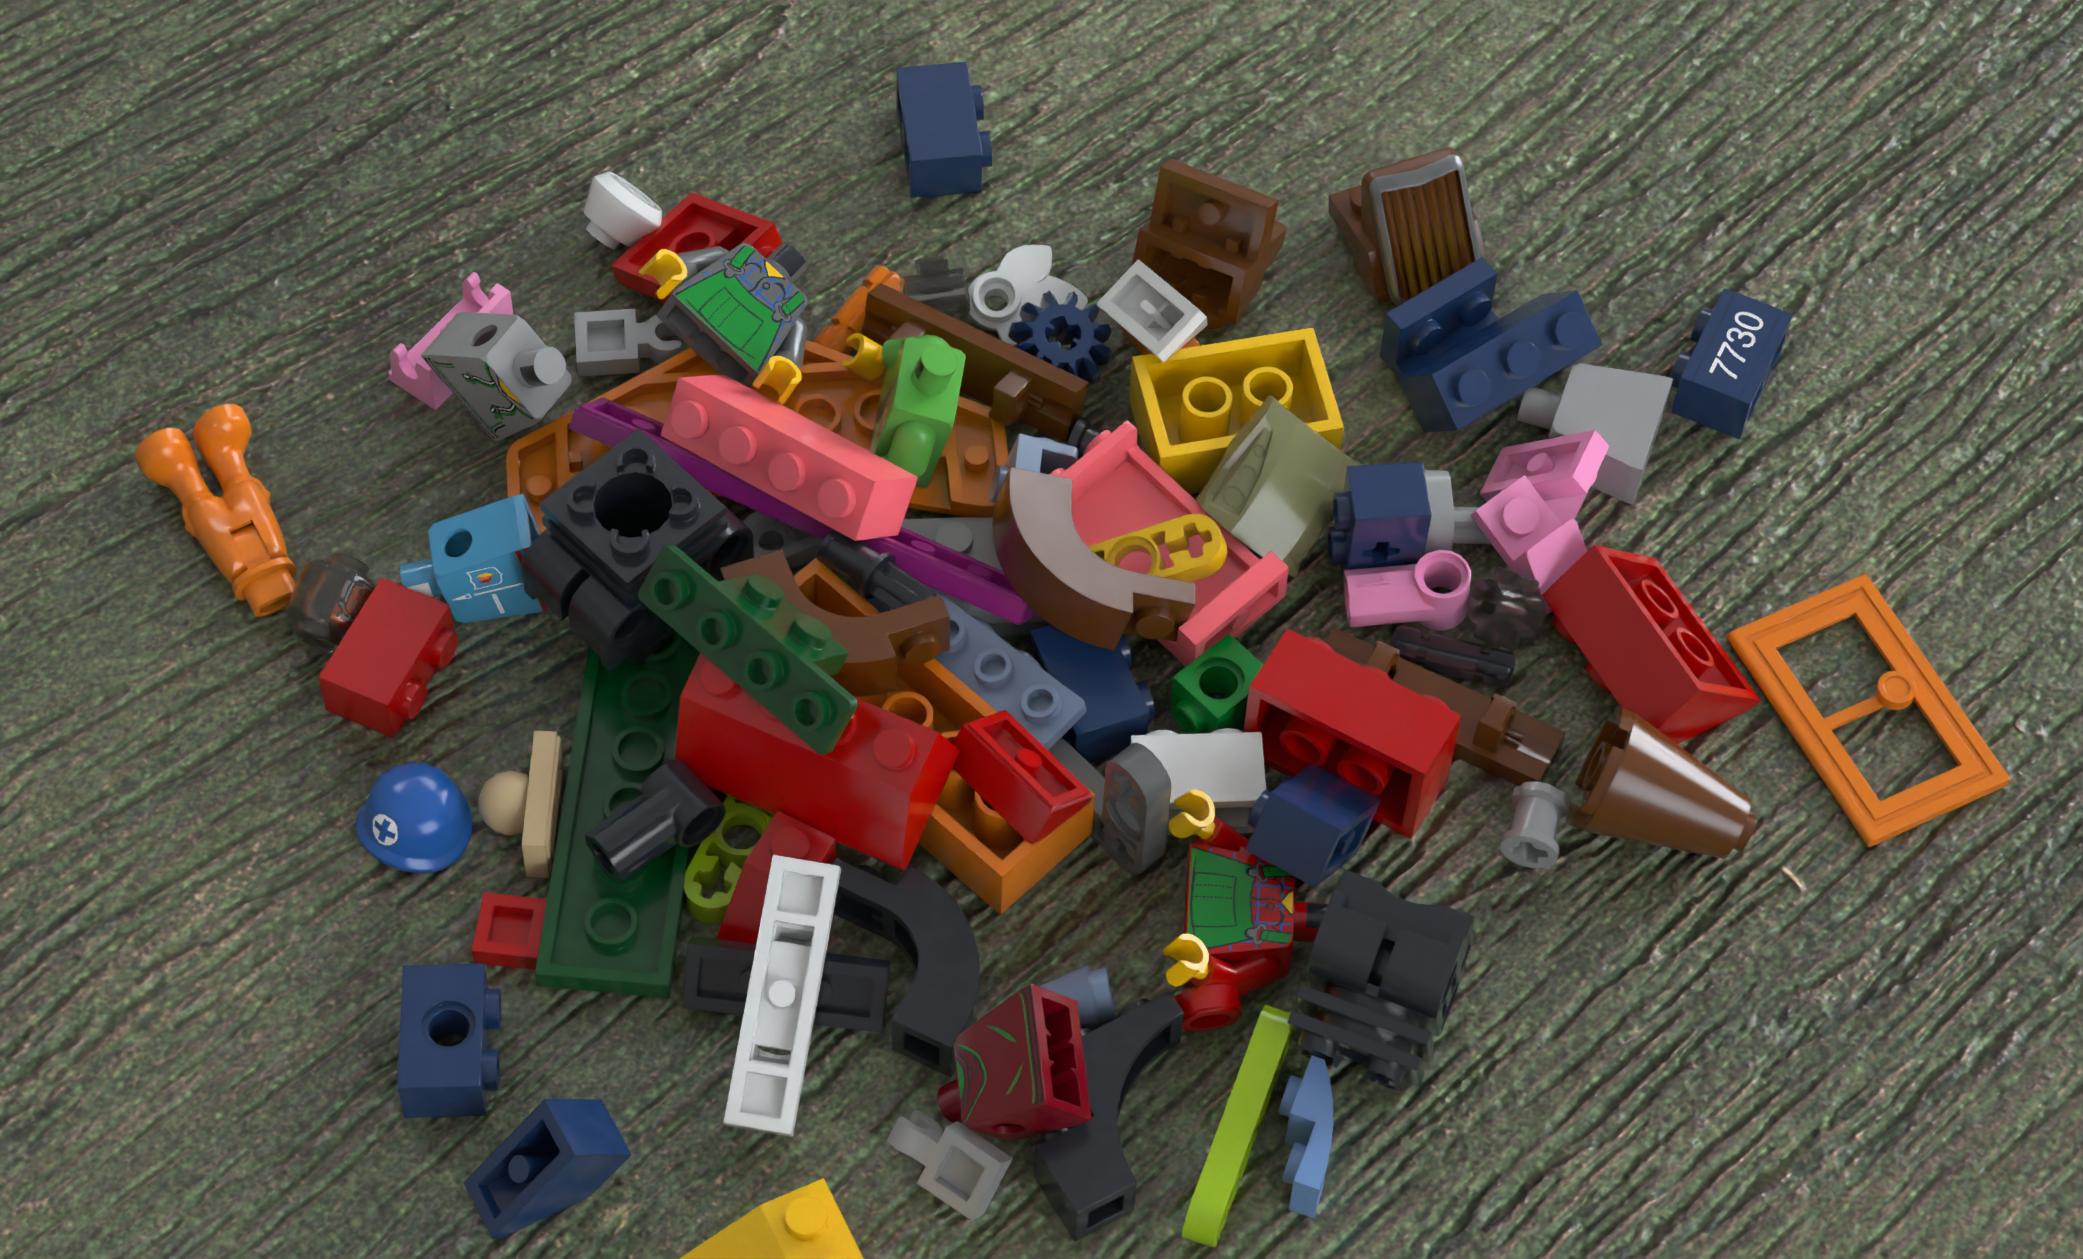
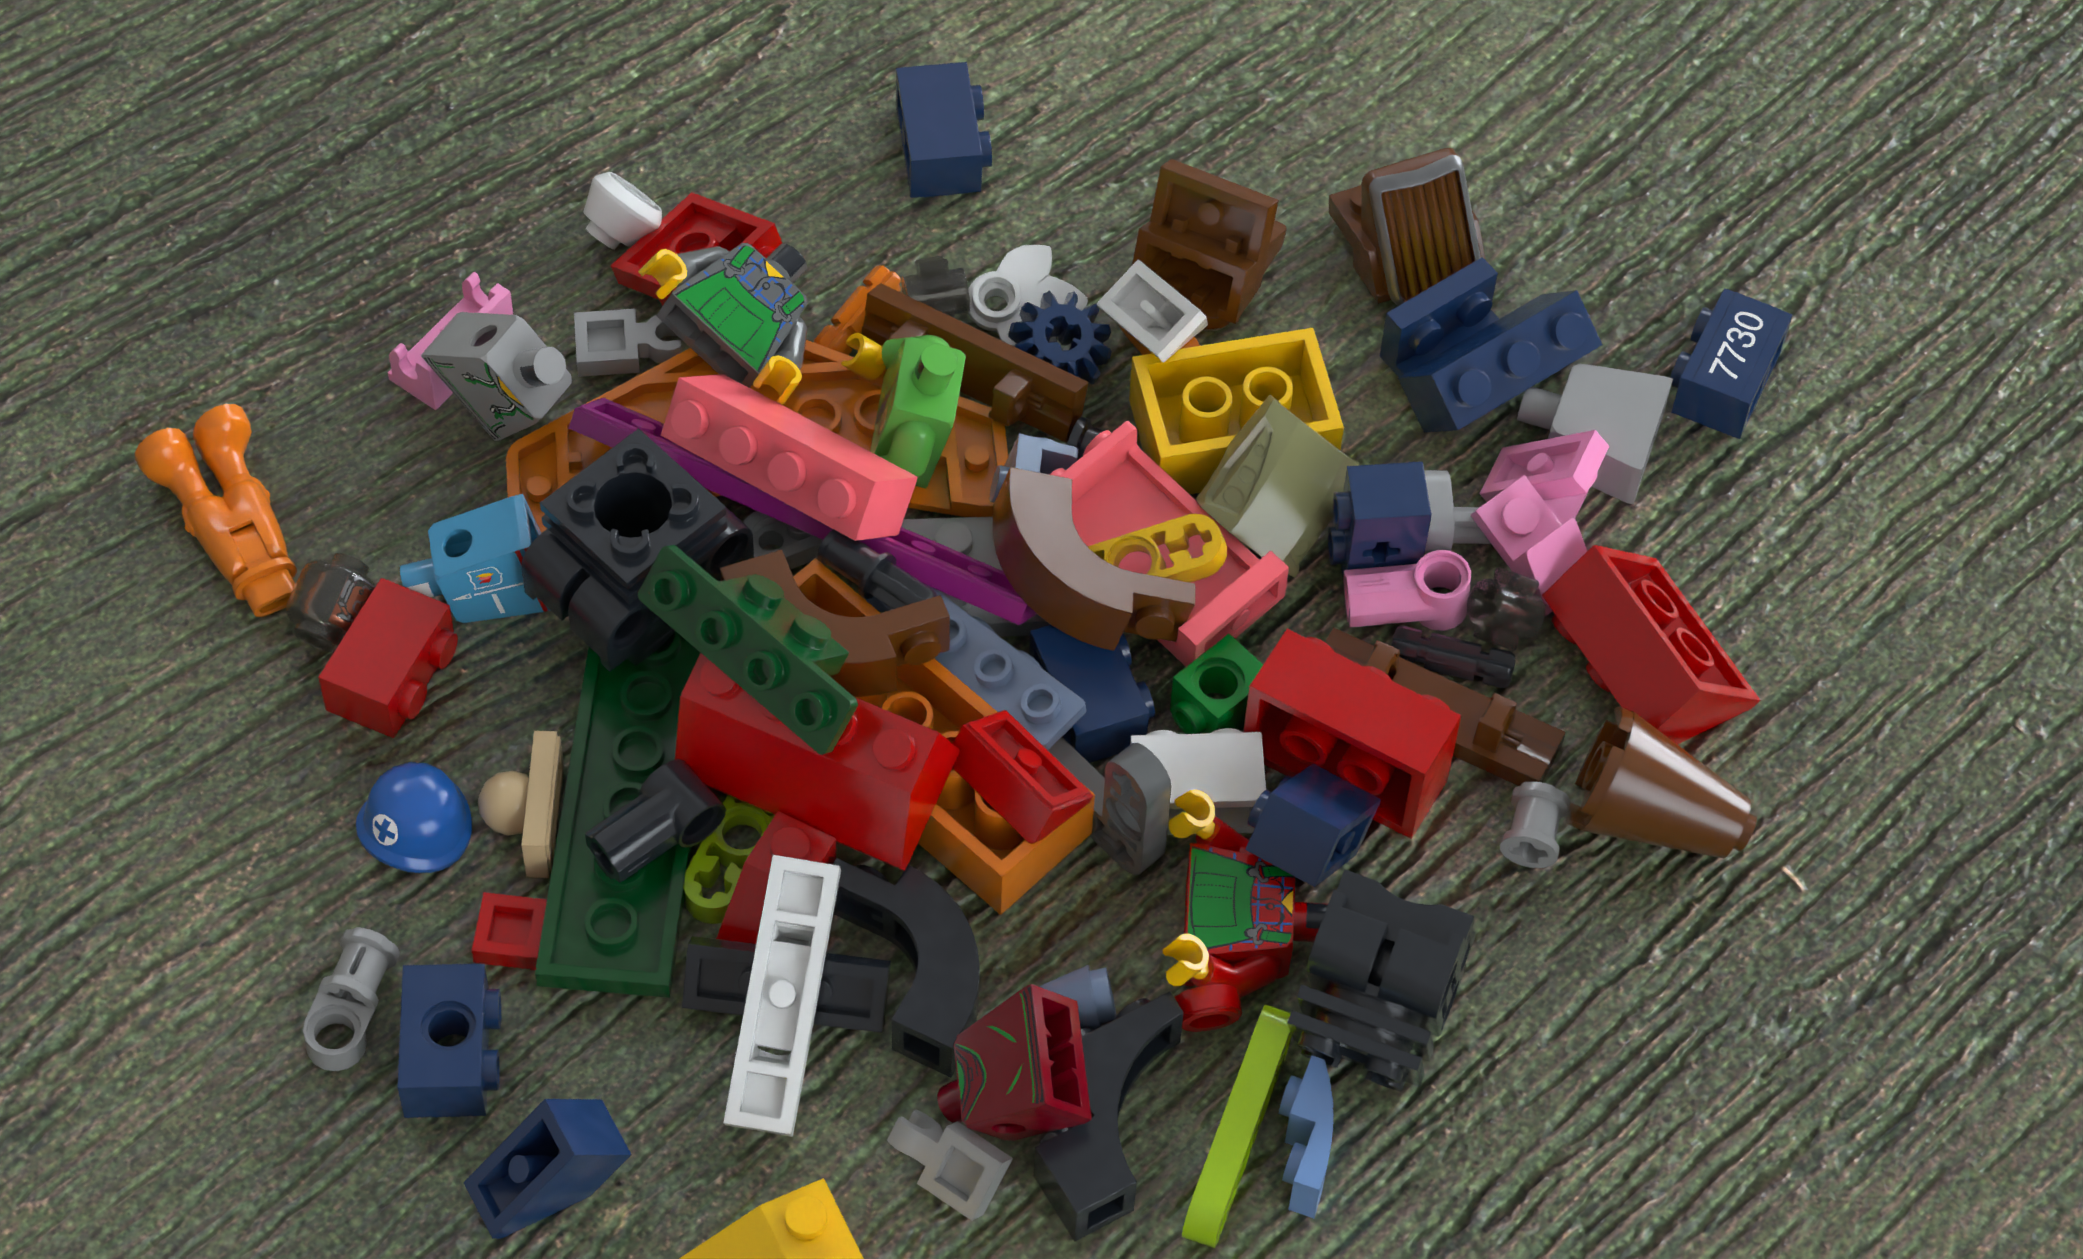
orange door [1726,574,2011,847] -> none
none -> light grey connector [303,927,400,1071]

